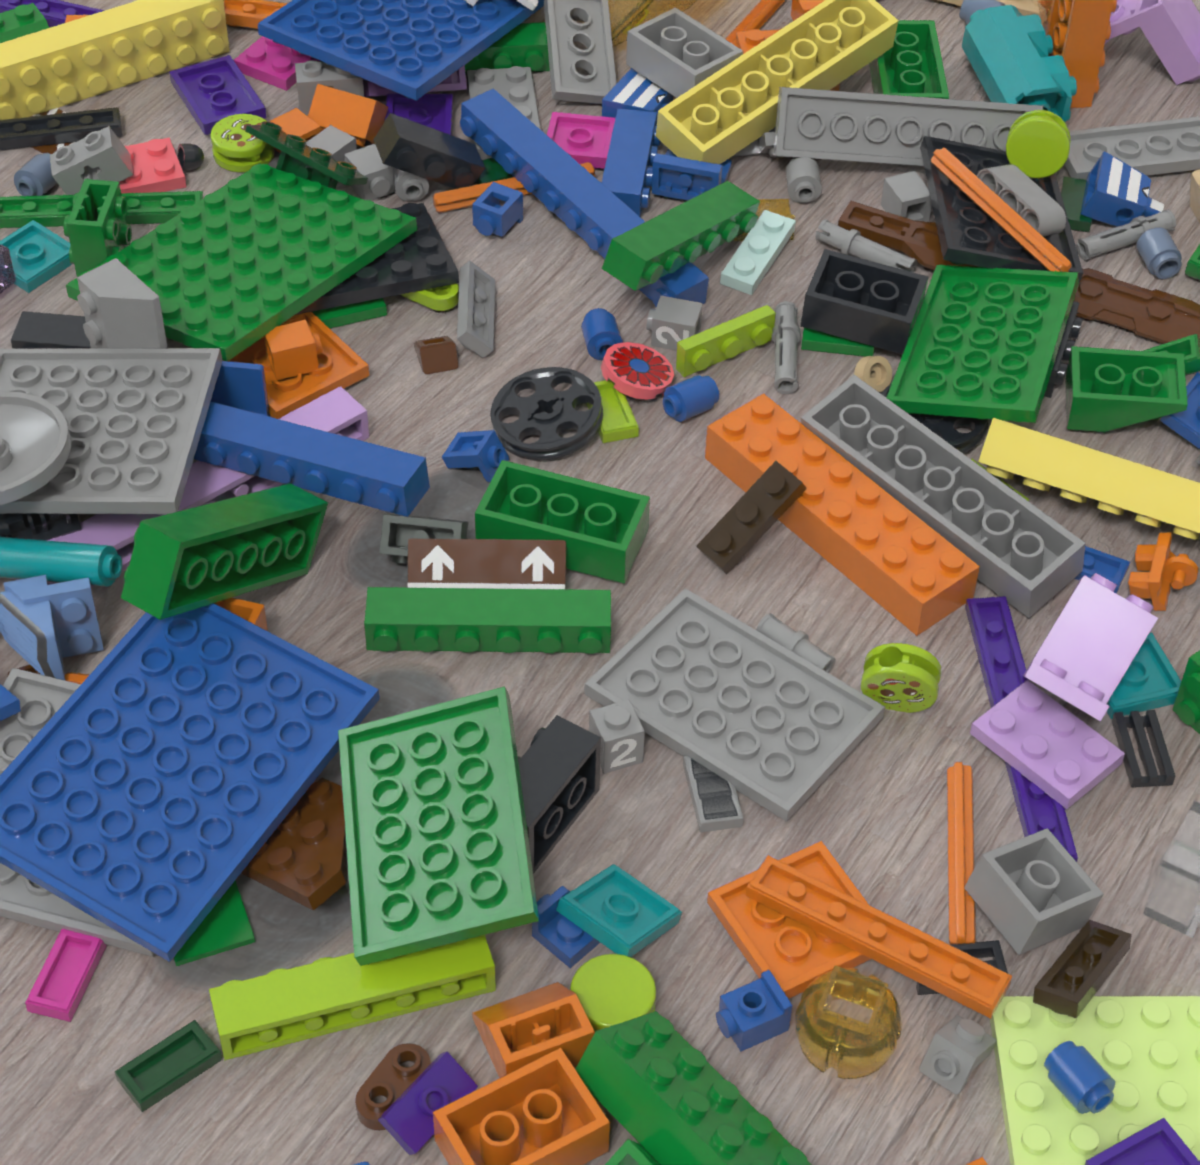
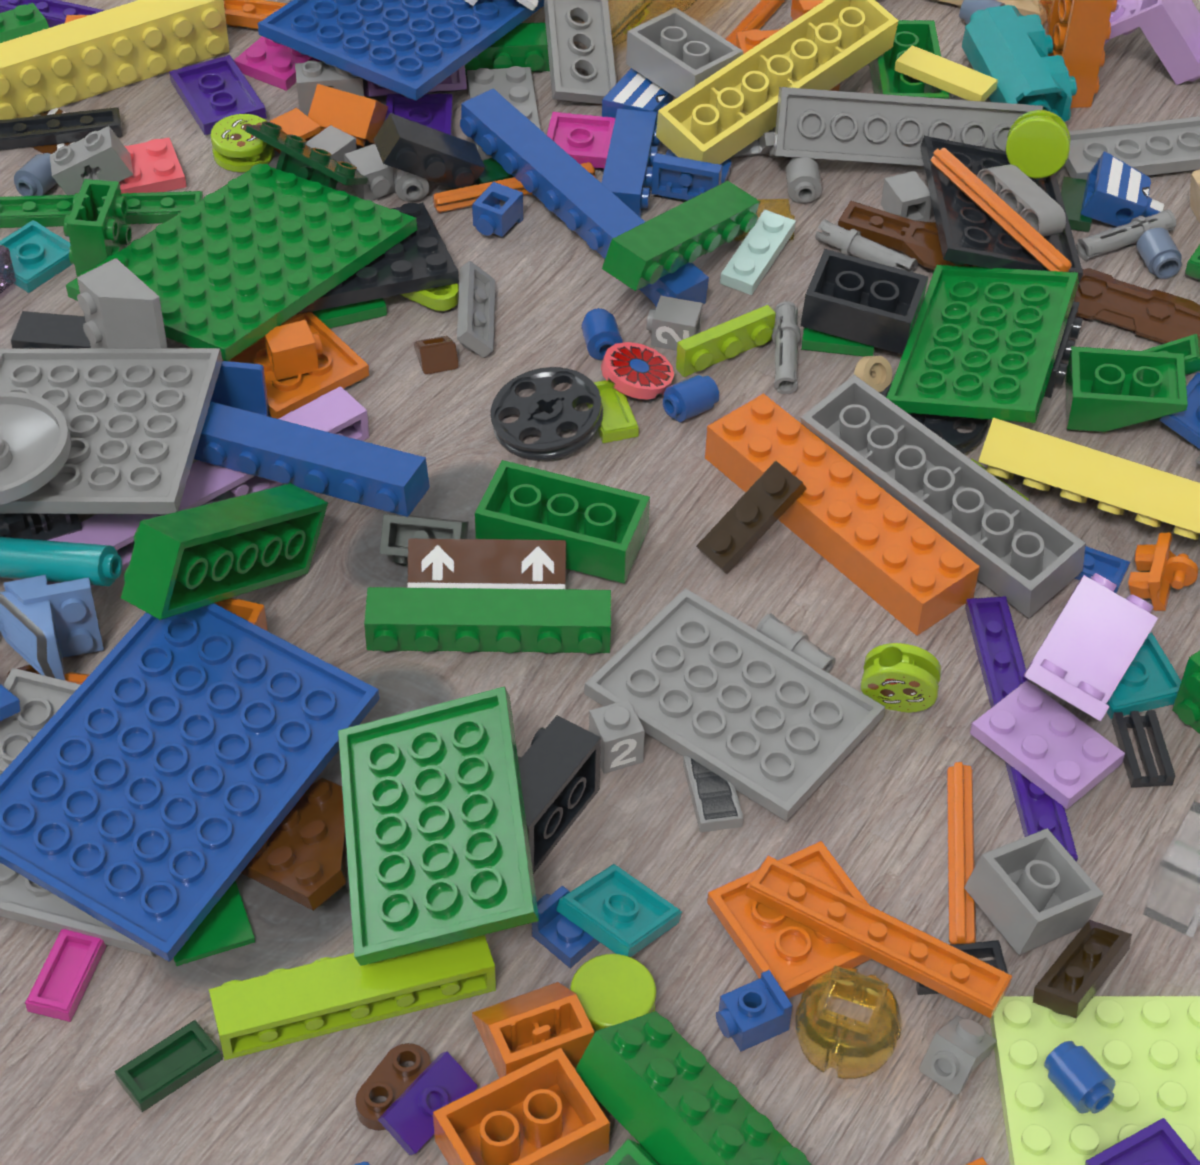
black hinge [177,143,204,171] -> none
blue bracket [442,430,509,482] -> none
none -> light yellow tile [895,45,998,101]

